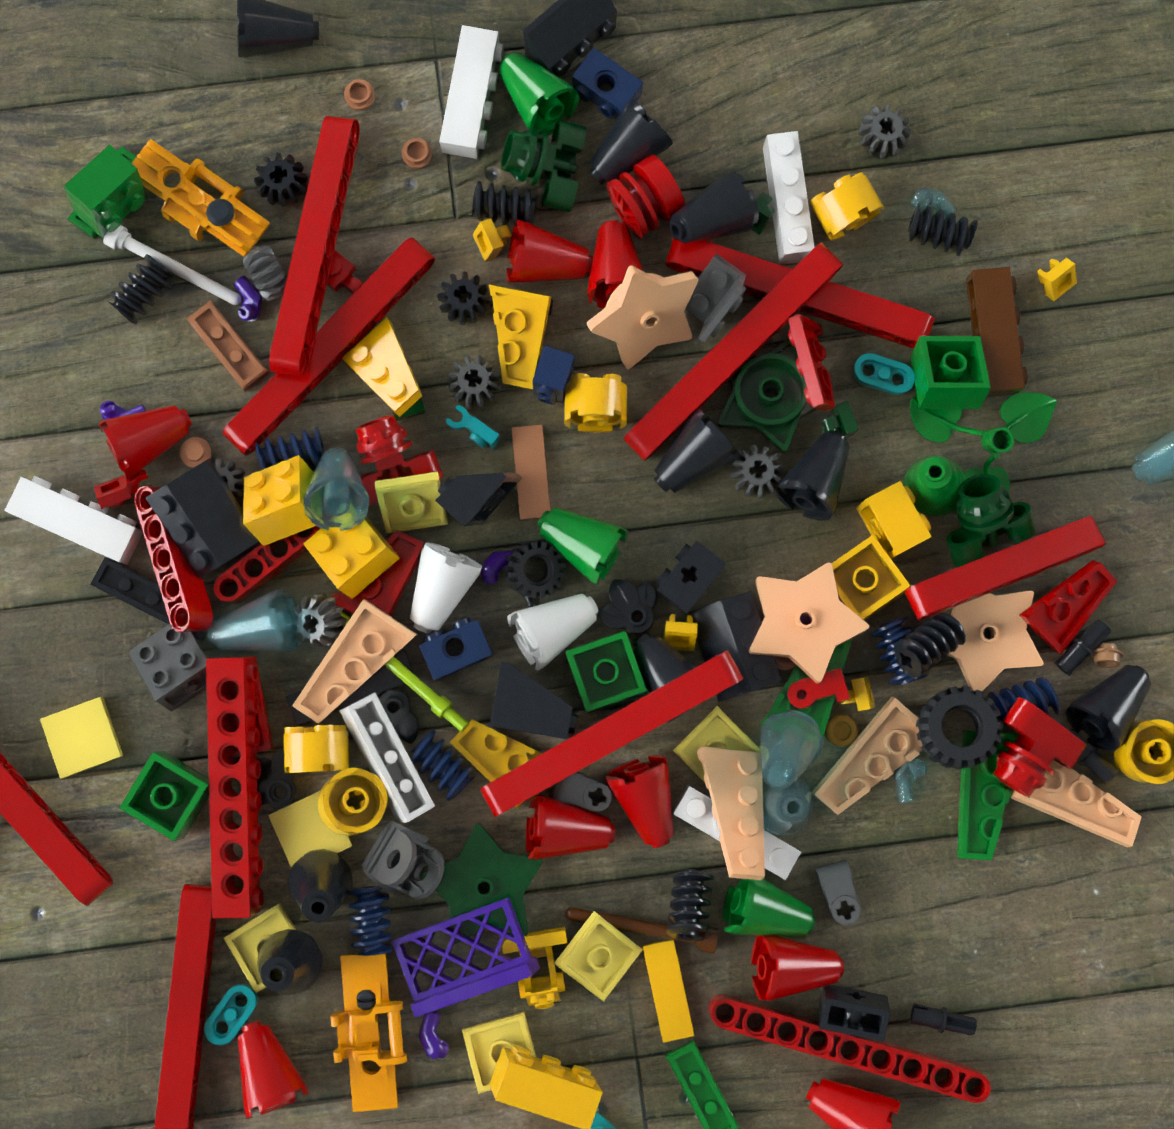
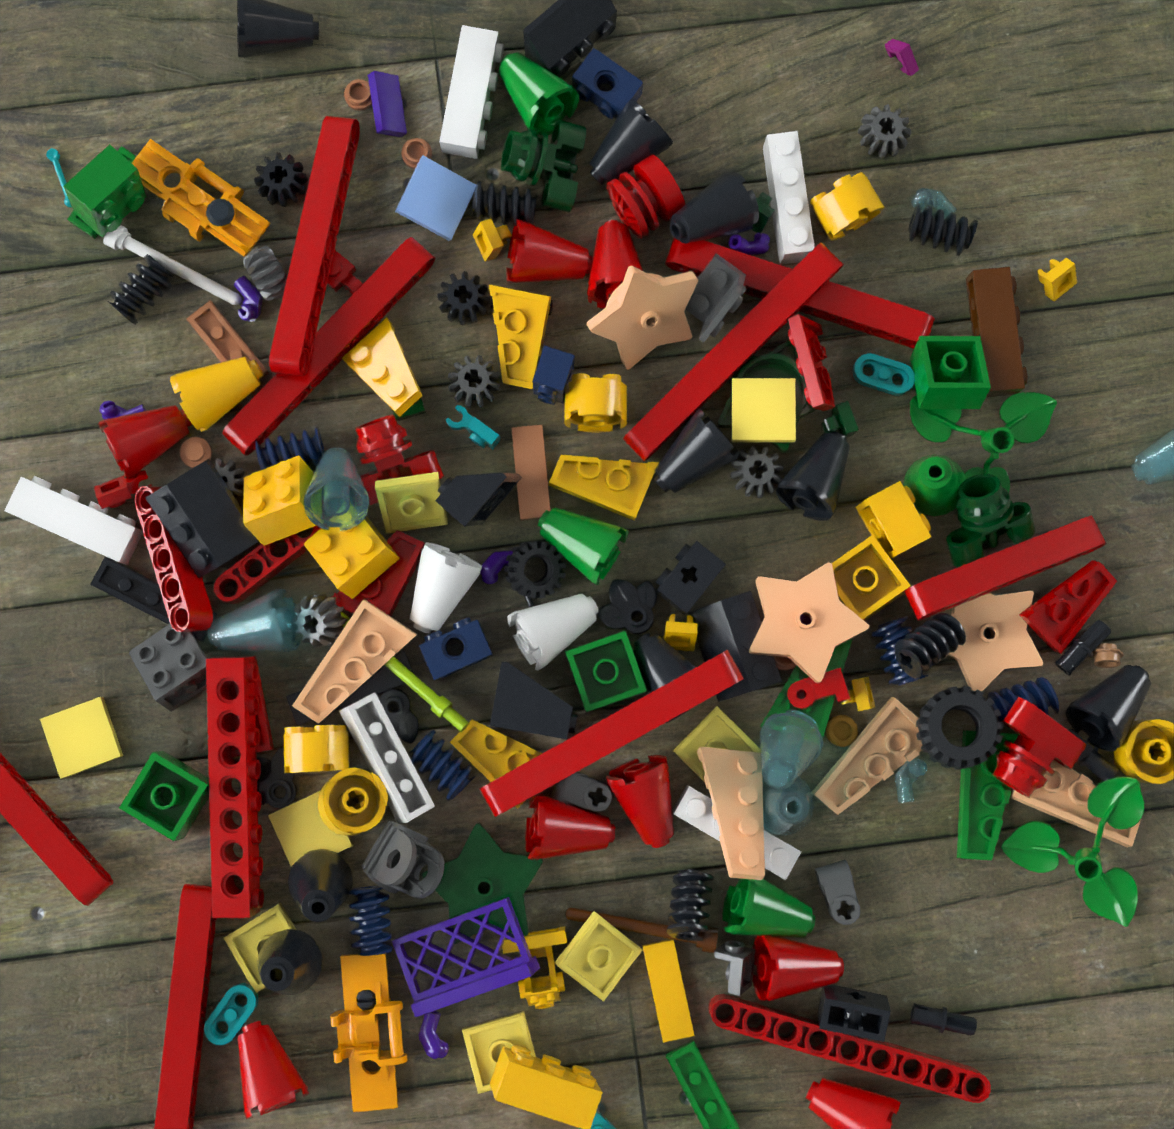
none -> teal hinge [46,148,72,208]
none -> yellow cone [170,356,264,432]
none -> dark purple tile [368,71,407,137]
none -> light blue tile [395,155,476,241]
none -> yellow wing [548,455,659,521]
none -> dark grey bracket [714,940,756,996]
none -> dark purple arm [728,233,770,255]
none -> light yellow tile [732,378,796,442]
none -> magenta tile [884,38,919,76]
none -> green plant [1001,777,1144,927]

